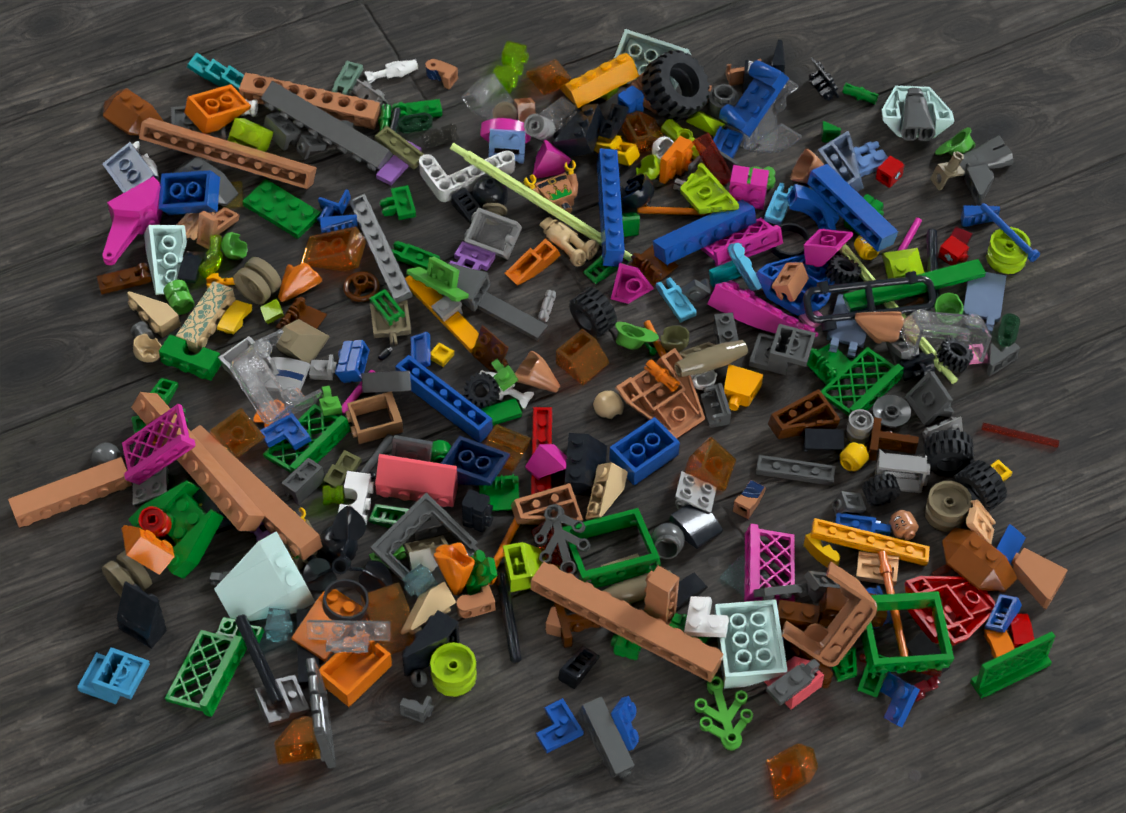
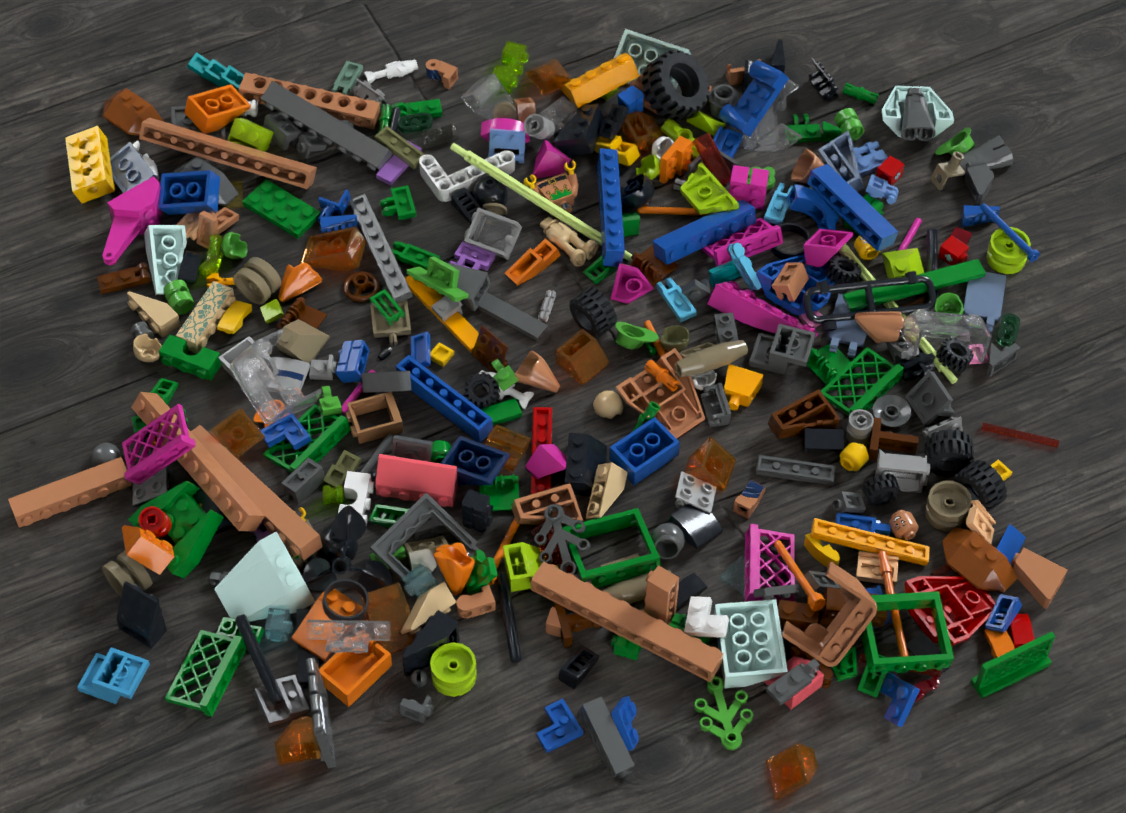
none -> yellow brick [65,126,115,203]
none -> green pin [631,401,660,432]
none -> orange piece [774,540,826,611]
none -> green hinge [784,114,822,143]
none -> bright green wheel [834,108,864,141]
none -> medium blue plate [865,174,899,204]

